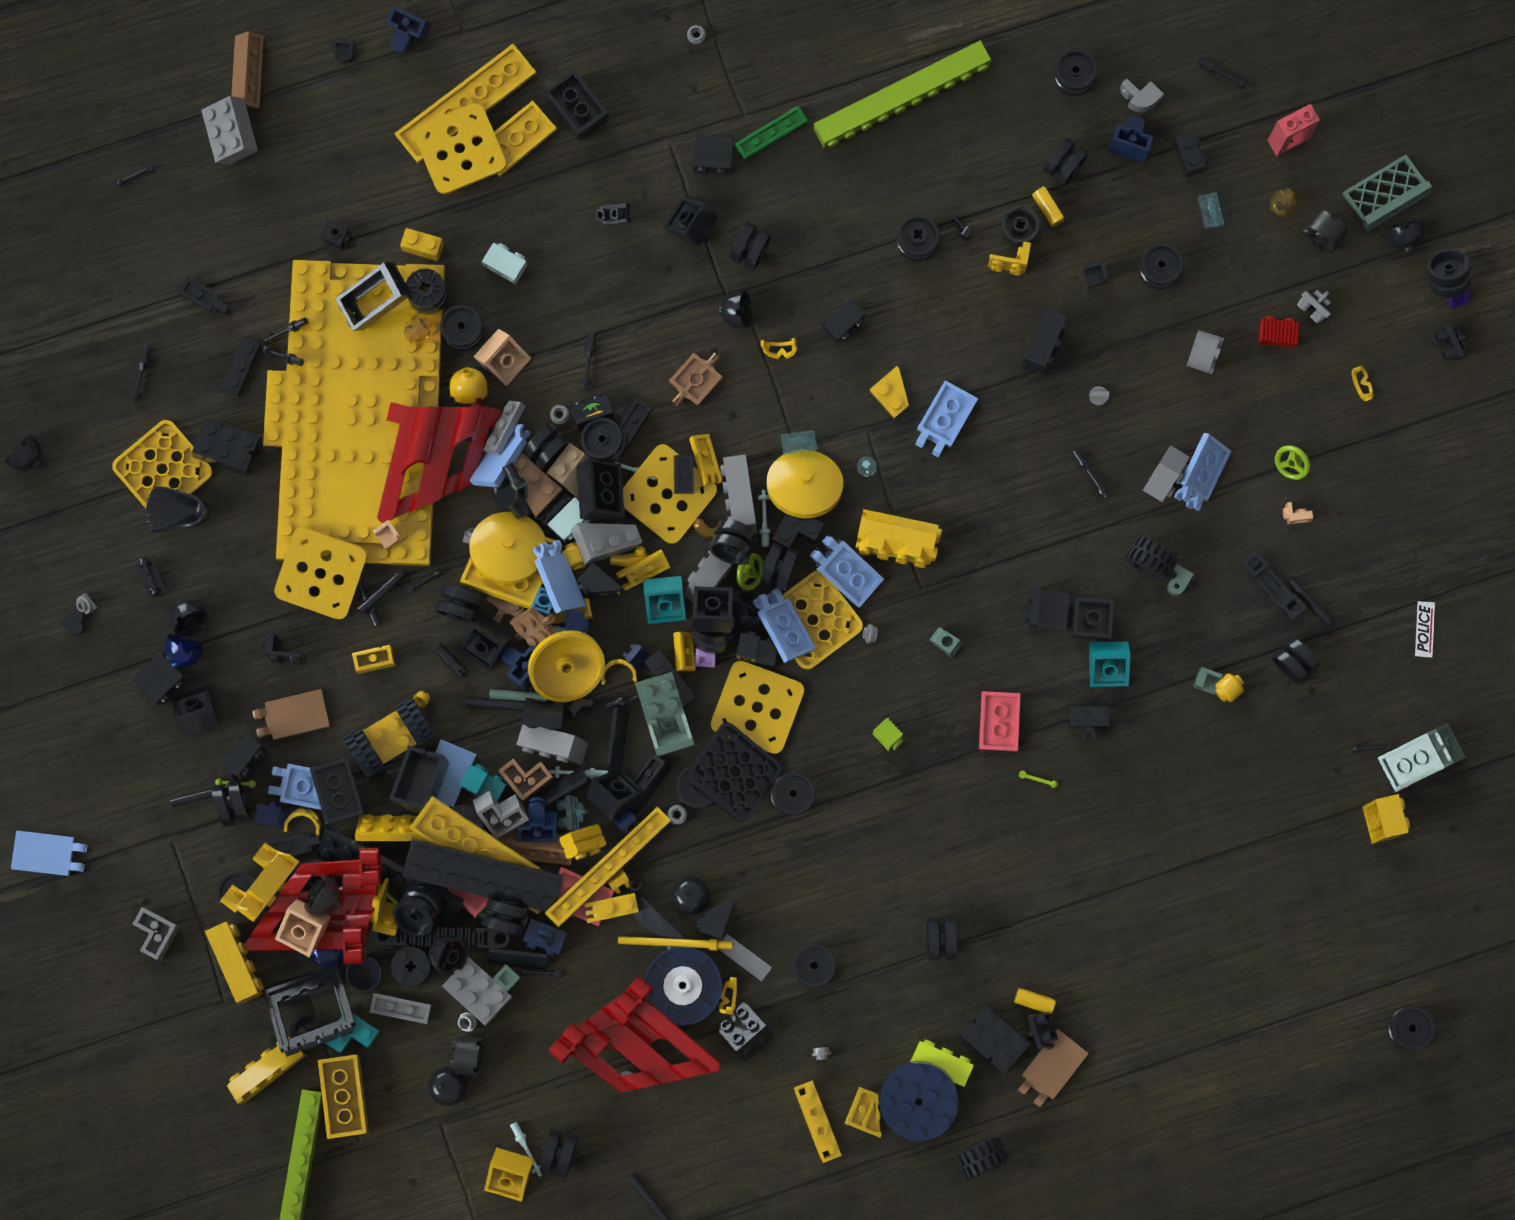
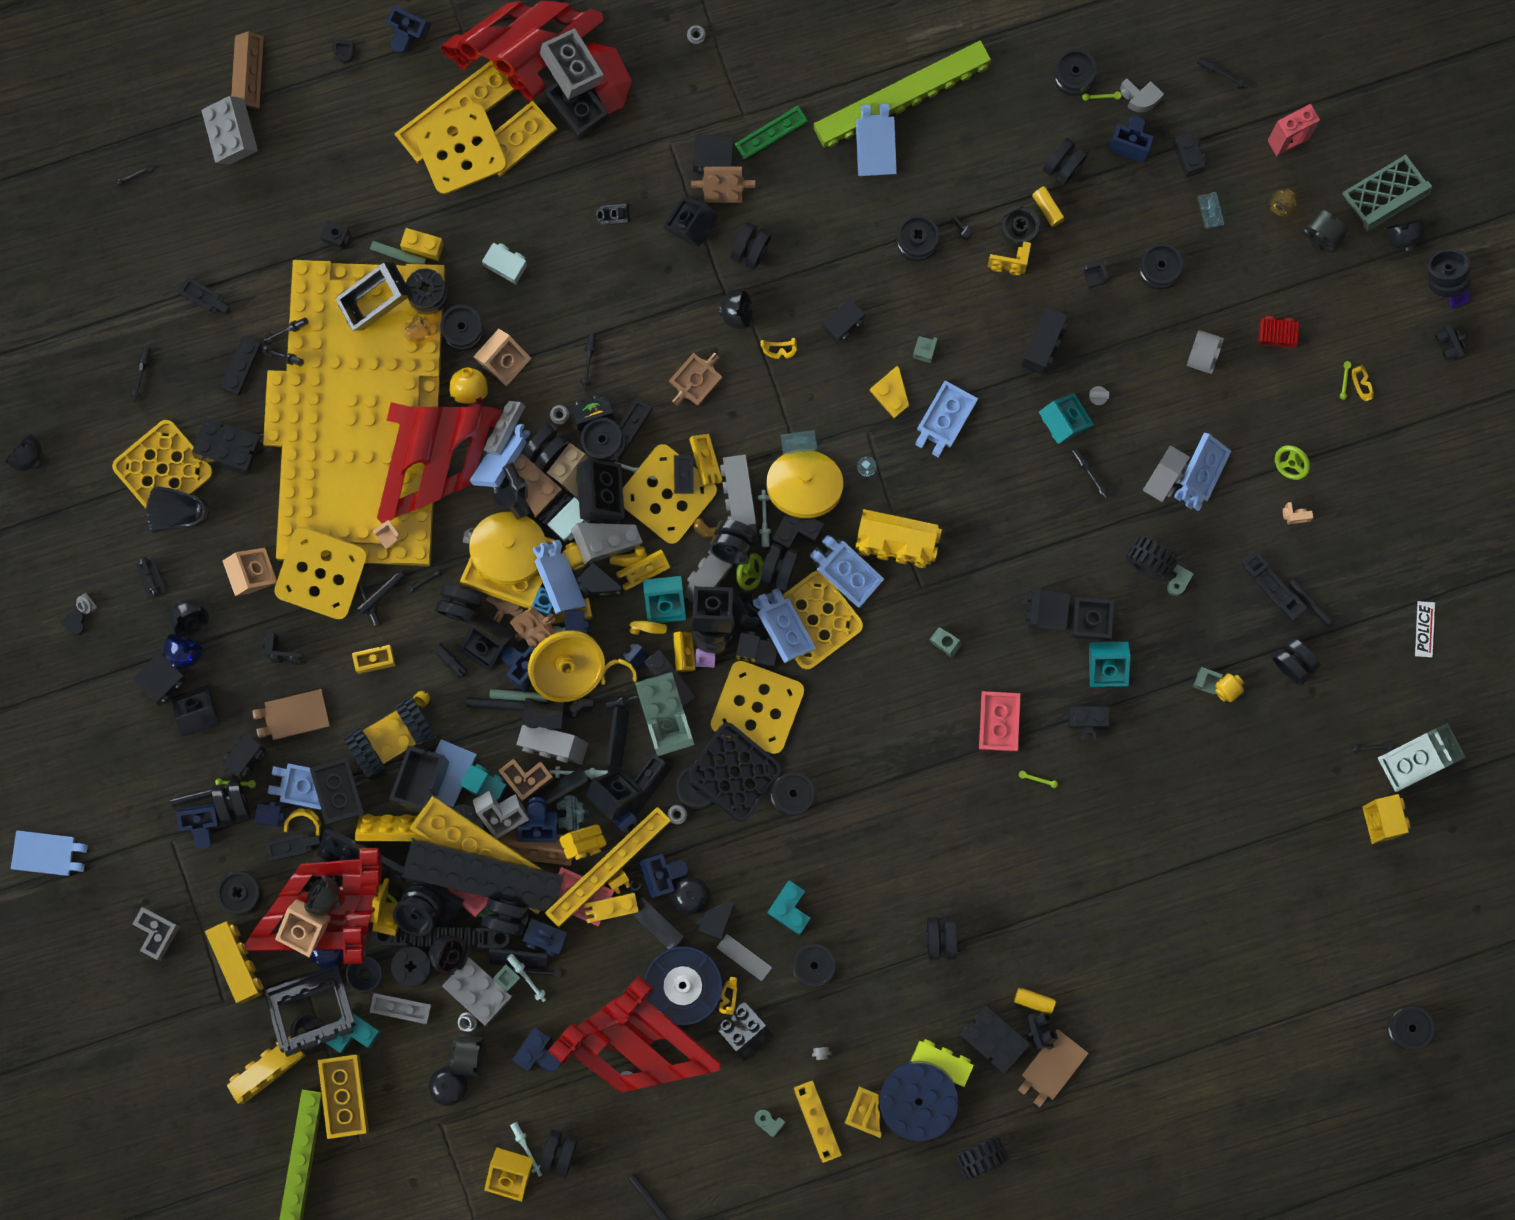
yellow bracket [220,843,299,922] -> none
yellow bar [618,936,734,951] -> none
light grey plate [863,624,878,643] -> none
lime brick [873,718,903,751] -> none
light grey hips [1297,290,1332,323] -> none
none -> dark blue brick [176,804,221,849]
none -> light nougat slope [223,548,277,596]
none -> sand green piece [370,241,427,264]
none -> red panel [441,1,603,101]
none -> light aqua piece [507,954,546,1002]
none -> dark blue brick [513,1027,560,1072]
none -> light grey brick [539,28,604,100]
none -> red wedge [586,42,632,115]
none -> yellow arm [629,621,667,635]
none -> dark blue brick [639,854,688,899]
none -> medium nougat plate [691,167,755,203]
none -> sand green leg [755,1110,786,1138]
none -> teal brick [767,881,810,936]
none -> light blue tile [856,104,896,176]
none -> sand green panel [913,336,937,363]
none -> teal slope [1039,393,1094,444]
none -> lime hinge [1082,91,1121,101]
none -> lime hinge [1340,361,1351,400]

